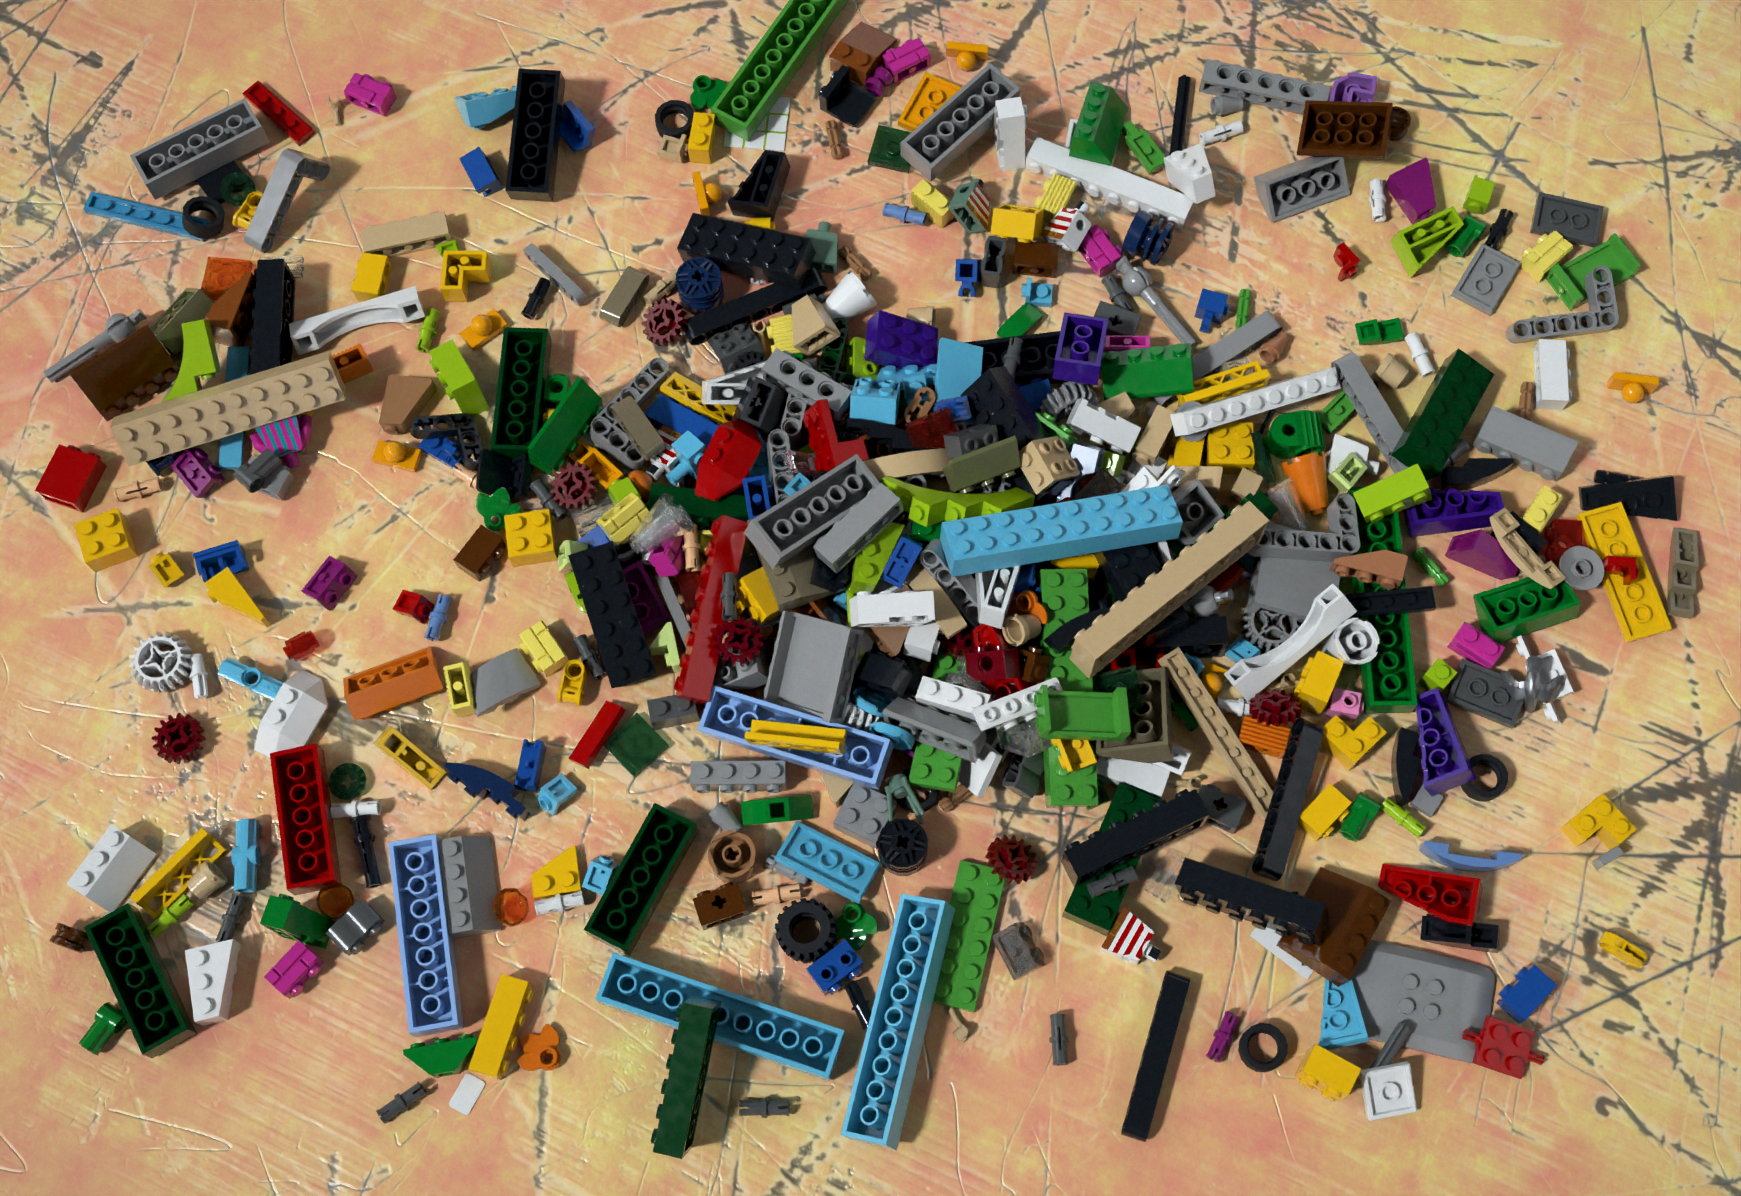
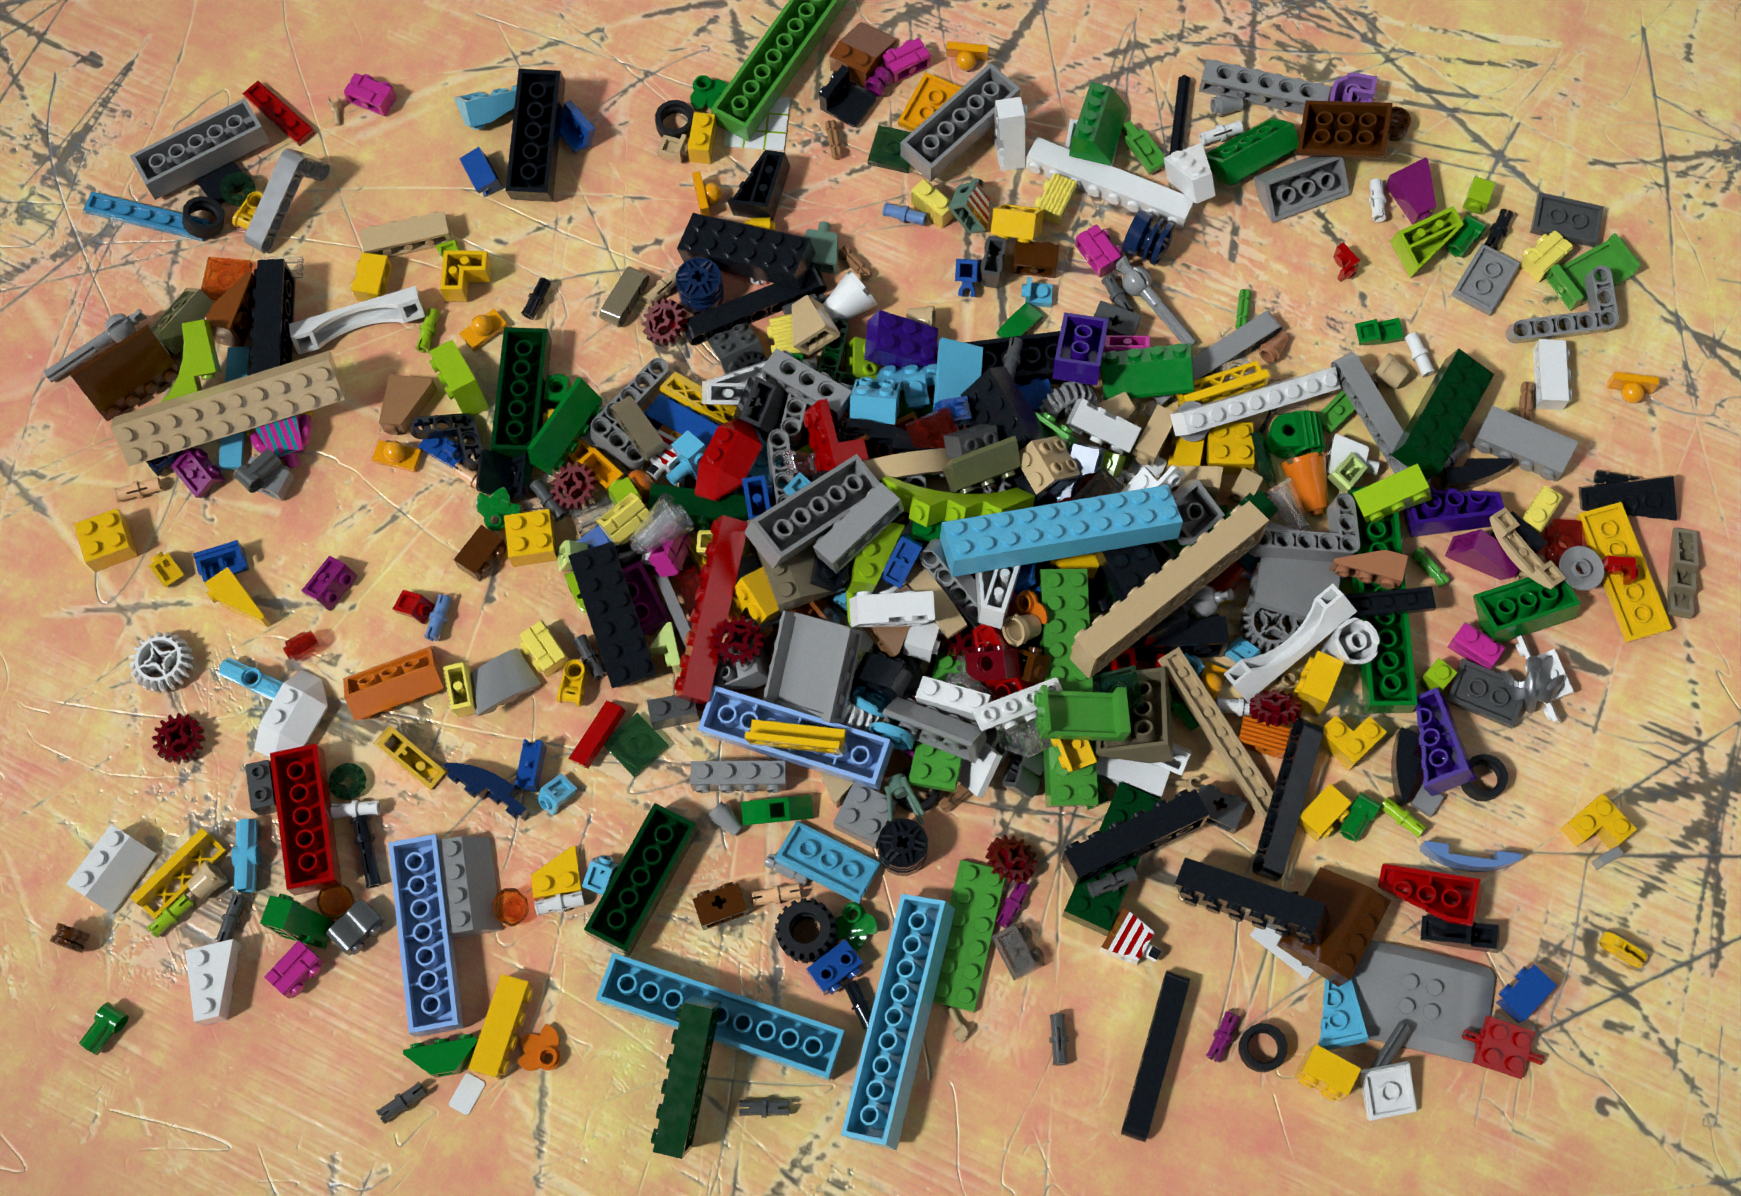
red brick [35,444,107,513] -> none
dark green brick [84,903,197,1058] -> none
white axle [189,653,209,699] -> none
orange brick [332,344,374,384] -> none
light grey beam [523,243,587,306] -> none
light nougat pin [682,524,701,572] -> none
medium nougat brick [708,830,758,884] -> none
dark grey pin [720,572,739,621] -> none
tan hand [753,320,766,351] -> none
medium nougat beam [902,387,936,428] -> none
white torso [1040,201,1091,252] -> none
black slope [1043,607,1111,654] -> none
clear tile [1144,849,1184,903] -> none
white tile [1153,540,1171,567] -> none
blue brick [1194,289,1230,334] -> none
bright pink brick [1326,688,1364,722] -> none
none -> dark grey brick [245,760,277,816]
none -> magenta pin [995,881,1031,929]
none -> green slope [1205,117,1299,186]

